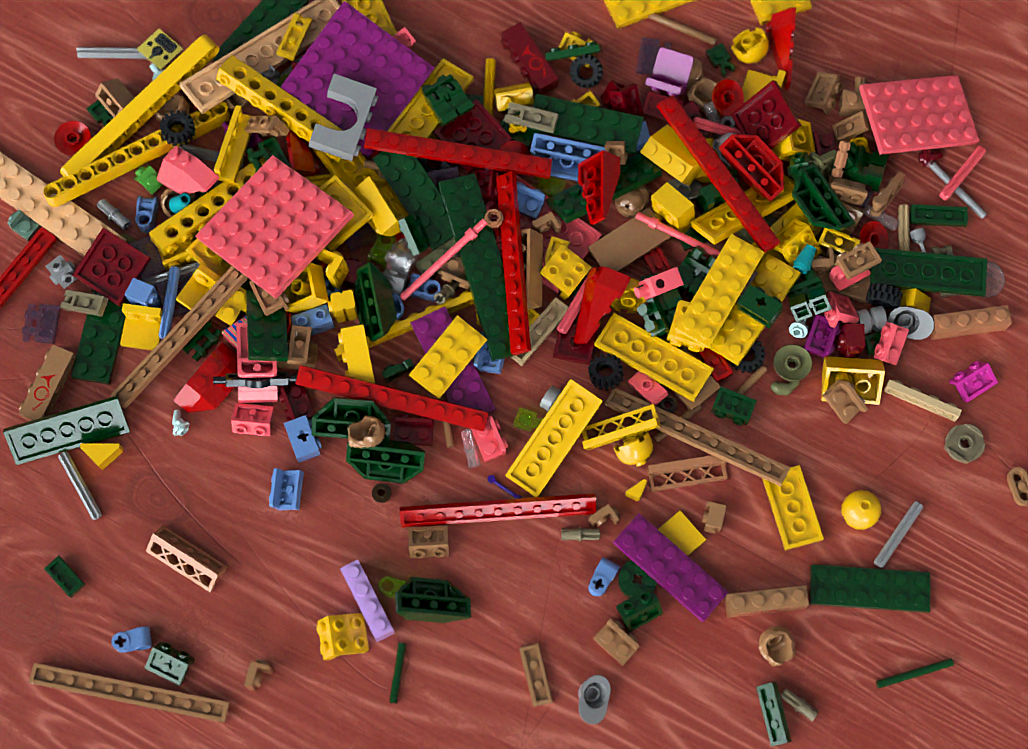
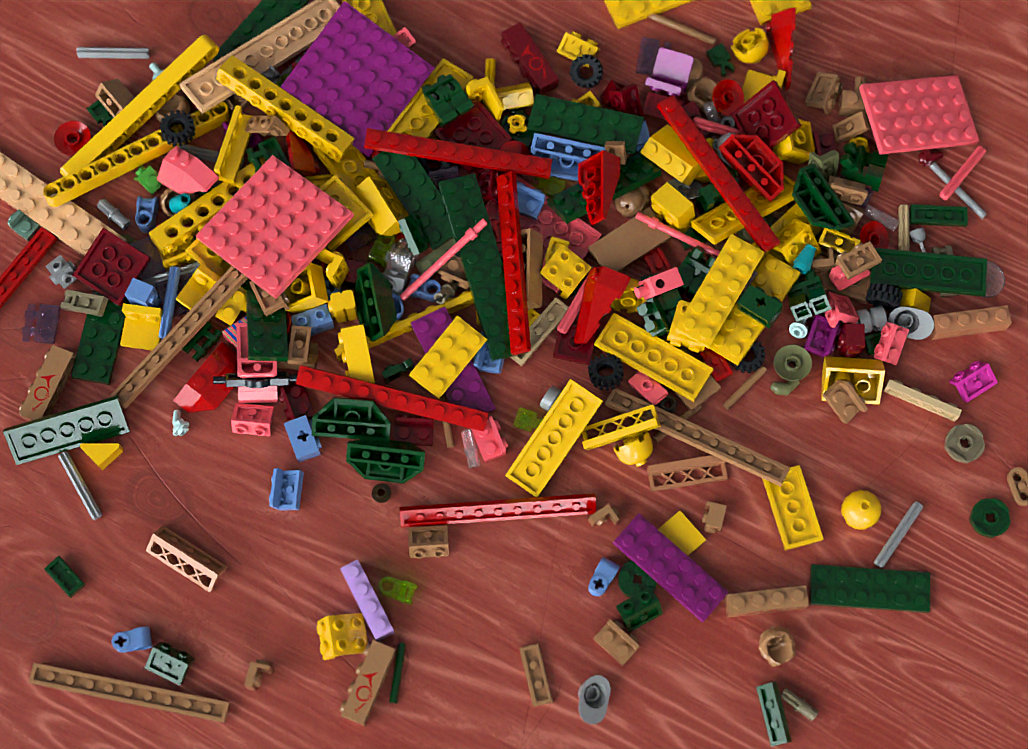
light yellow sticker [136,29,183,70] -> none
yellow plate [277,12,313,61] -> none
light grey arch [309,74,378,162] -> none
medium nougat hair [348,416,386,448] -> none
dark green wedge [395,577,471,623] -> none
nougat plate [484,209,504,228] -> none
dark purple hinge [488,475,522,499] -> none
dark tan plate [504,102,559,134] -> none
medium nougat bracket [531,212,562,234] -> none
dark green plate [545,41,603,61] -> none
dark tan axle [561,526,600,542] -> none
yellow slope [625,479,647,502] -> none
dark green bracket [711,386,757,426] -> none
dark green bracket [787,152,809,183] -> none
nougat axle [831,141,851,178] -> none
medium nougat plate [870,171,906,217] -> none
dark green bar [875,658,954,689] -> none
none -> medium nougat brick [340,640,396,726]
none -> yellow bracket [465,77,504,123]
none -> dark green plate [969,498,1011,538]

